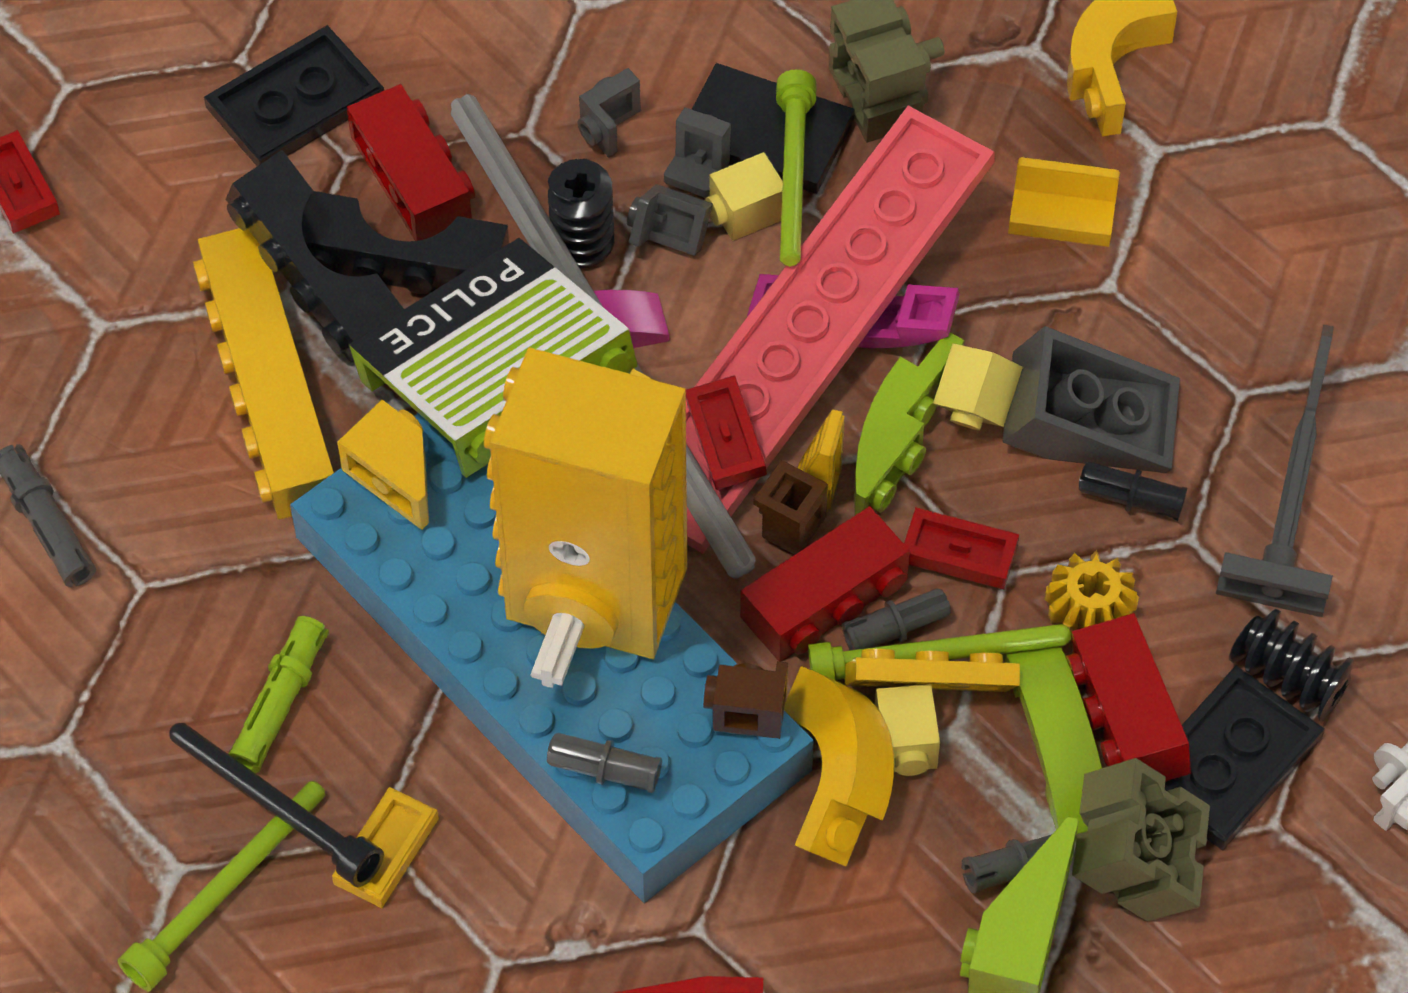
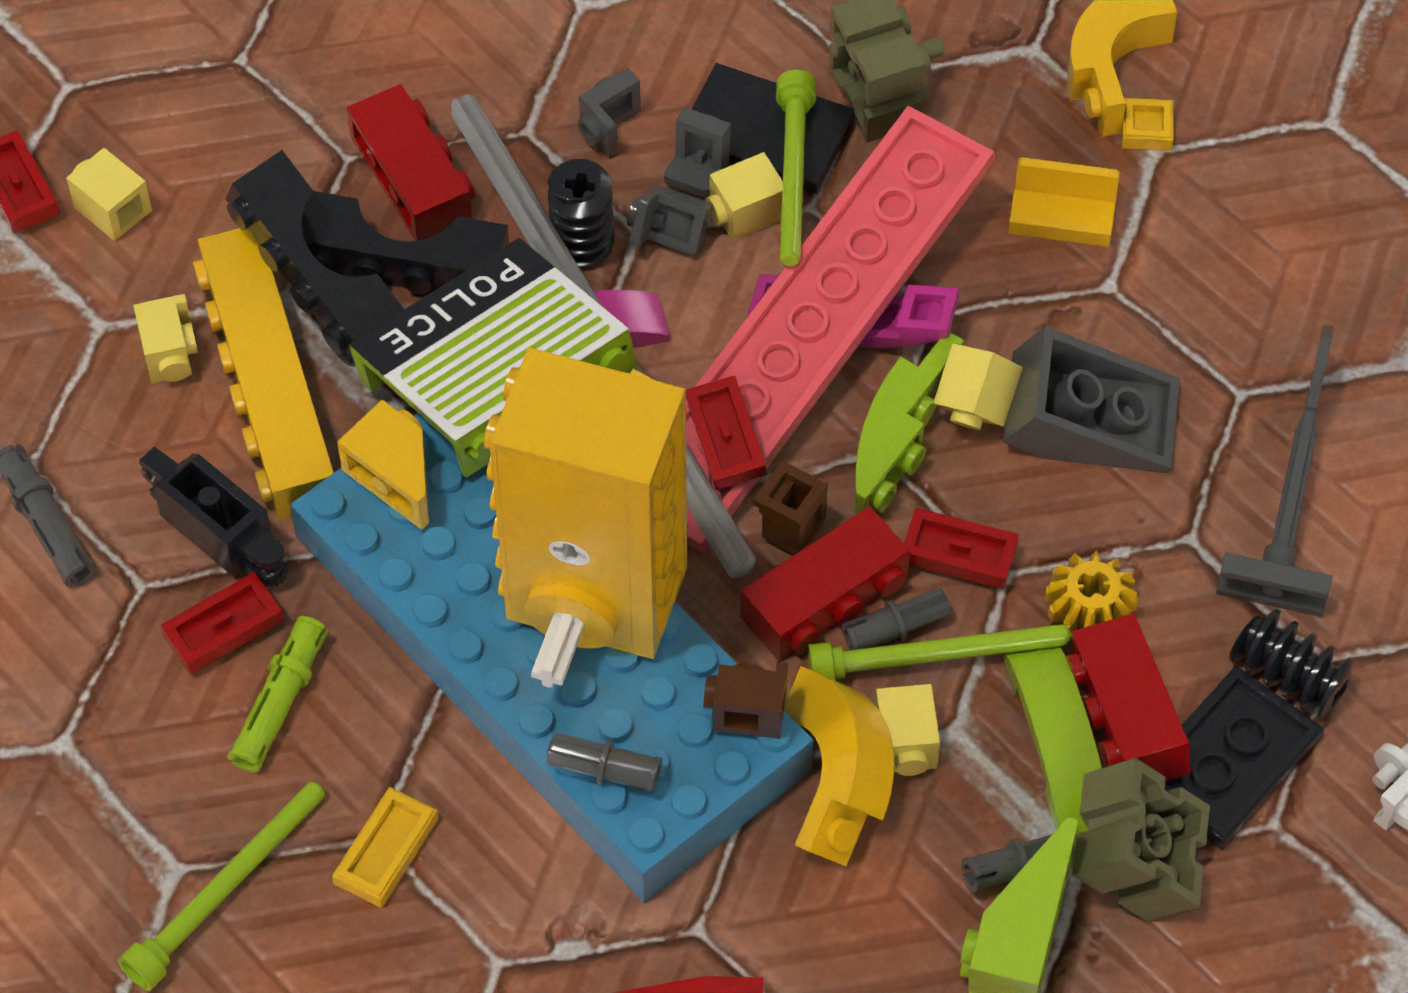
black piece [169,723,384,887] -> none
black tile [204,25,384,166] -> none
yellow slope [797,409,845,512] -> none
yellow plate [845,649,1020,692] -> none
black axle [1079,462,1188,521] -> none
none -> light yellow brick [66,148,152,241]
none -> light yellow brick [133,294,198,384]
none -> black hinge [139,446,288,588]
none -> red plate [160,572,284,675]
none -> yellow tile [1121,98,1173,151]

